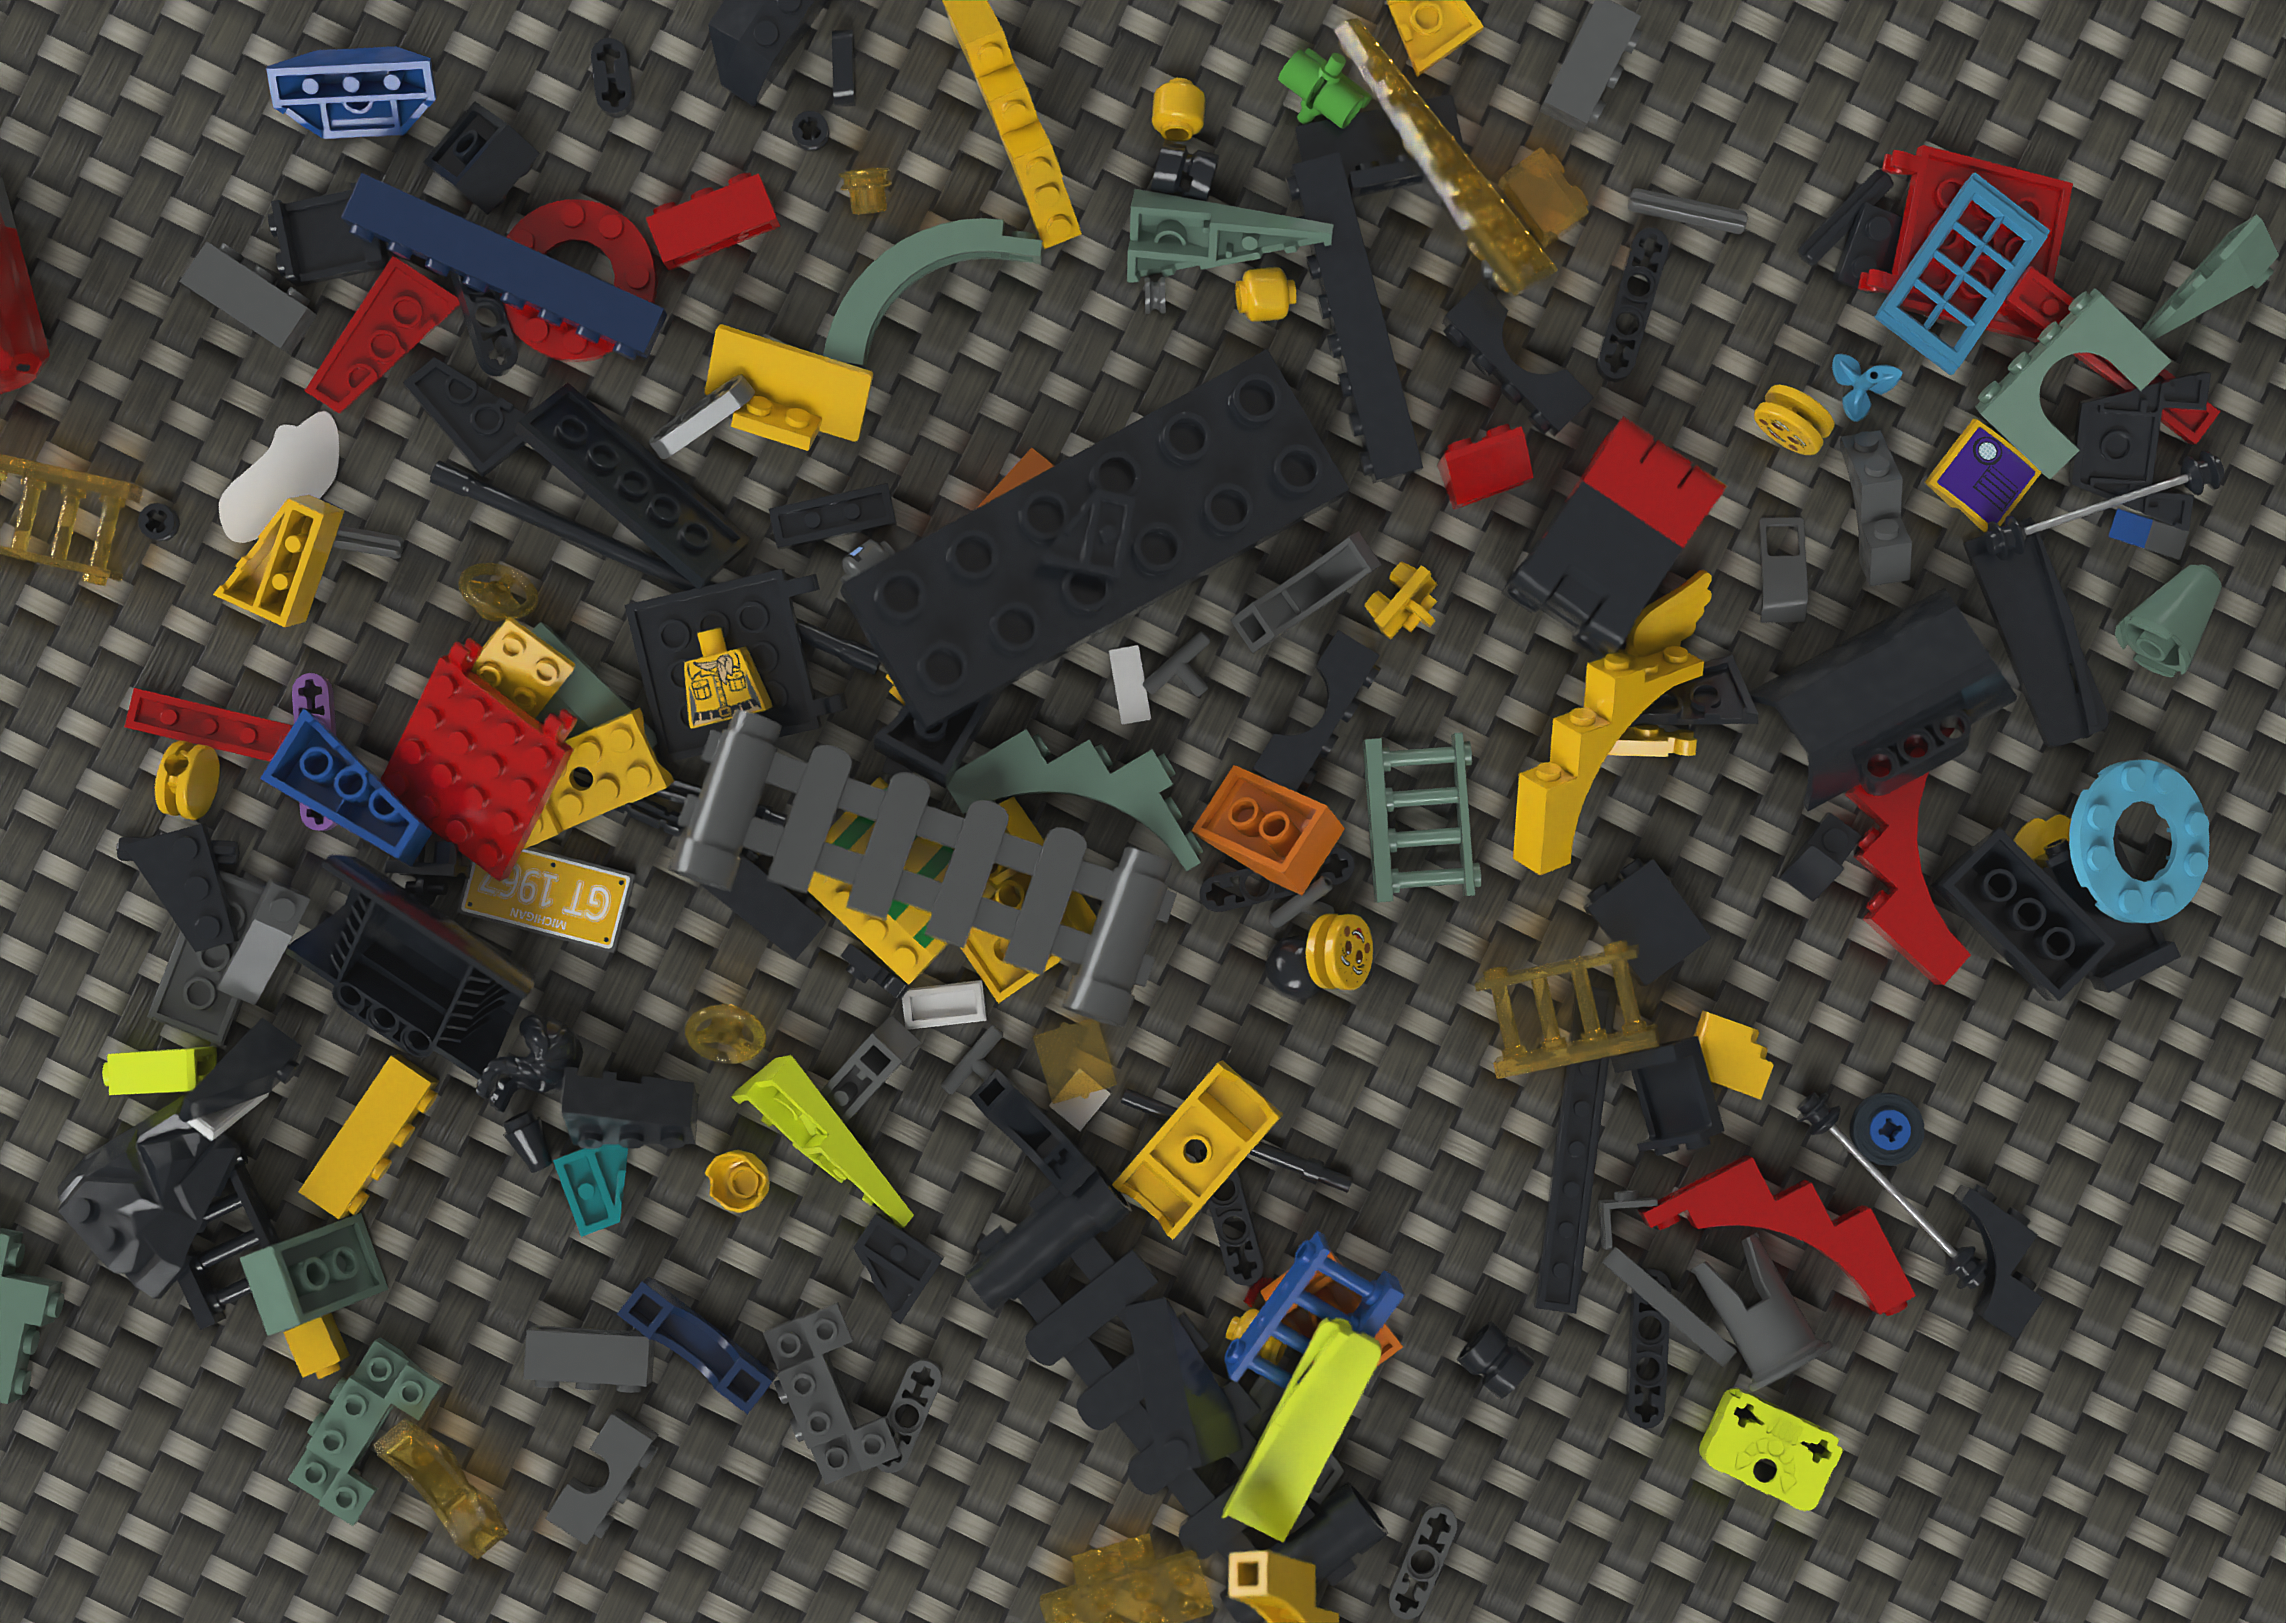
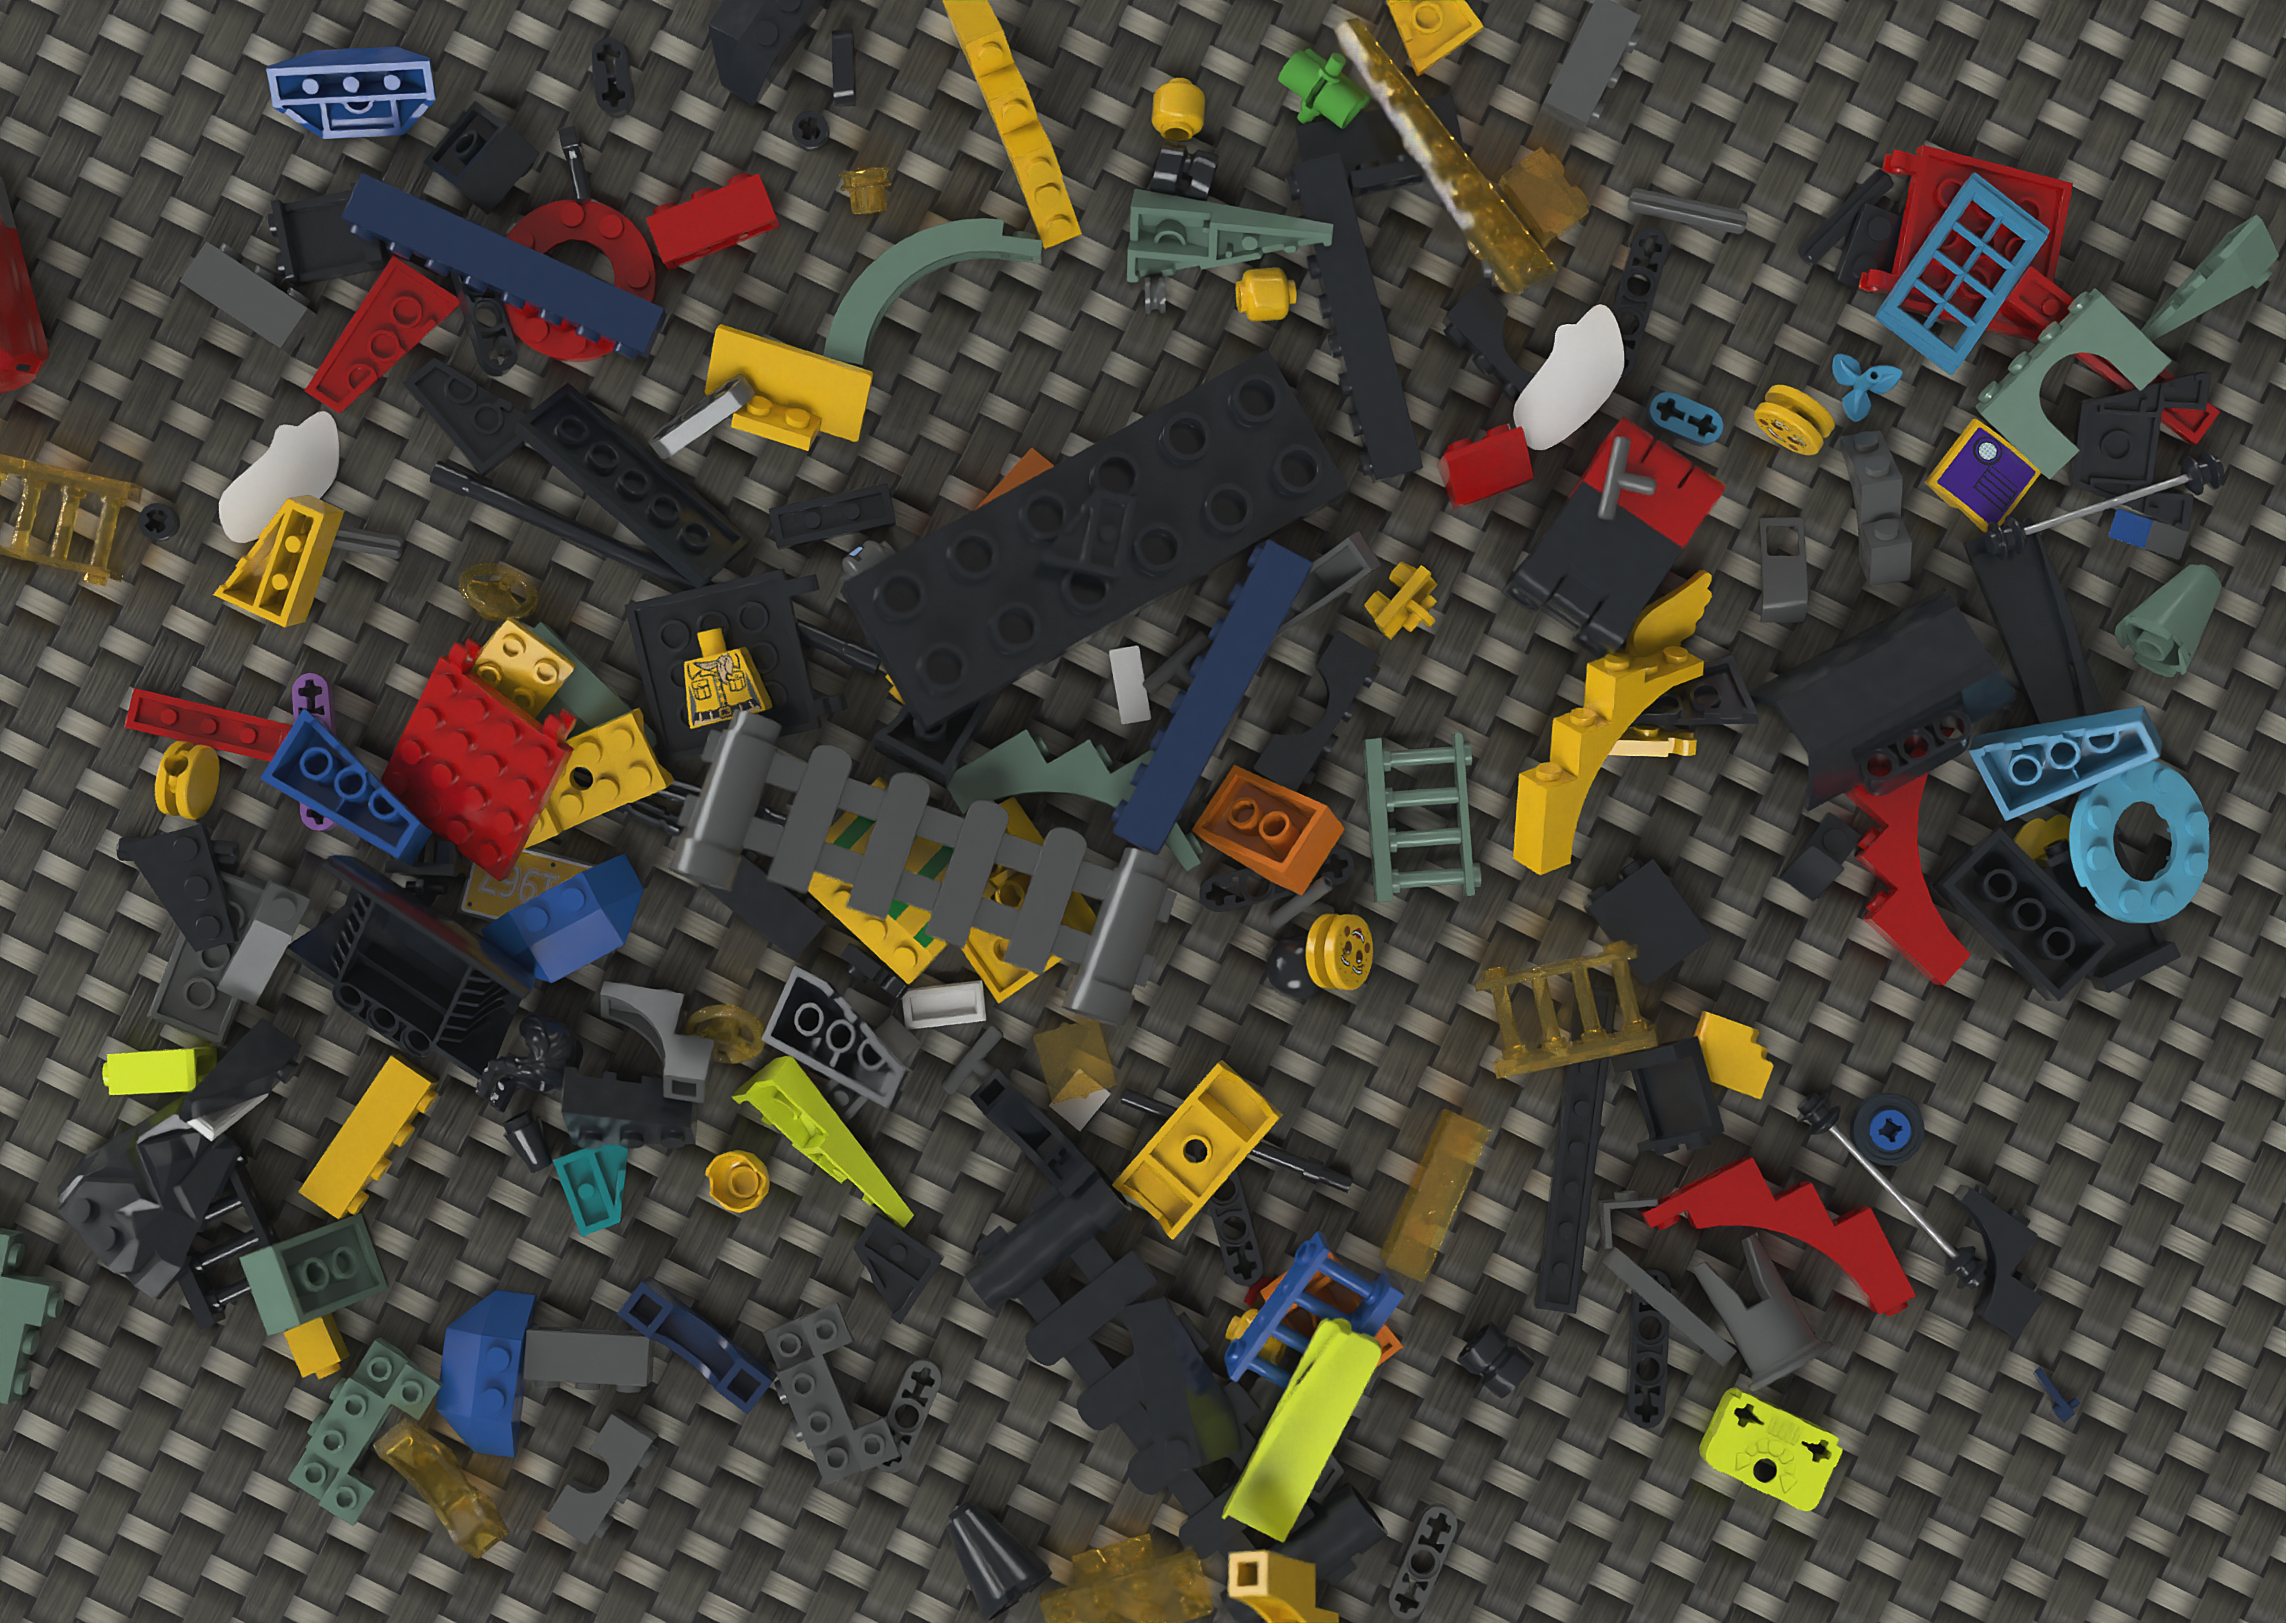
none -> blue wedge [436,1289,537,1458]
none -> blue wedge [481,853,645,983]
none -> black bar [559,125,591,204]
none -> dark grey arch [600,981,715,1104]
none -> black wedge [761,965,909,1109]
none -> black cone [946,1502,1052,1621]
none -> dark blue brick [1111,540,1314,855]
none -> clear yellow fence [1379,1108,1490,1283]
none -> white sticker [1513,304,1624,450]
none -> dark grey piece [1598,436,1657,520]
none -> dark azure beam [1647,392,1723,447]
none -> dark azure wedge [1969,706,2162,821]
none -> dark blue piece [2033,1367,2080,1423]

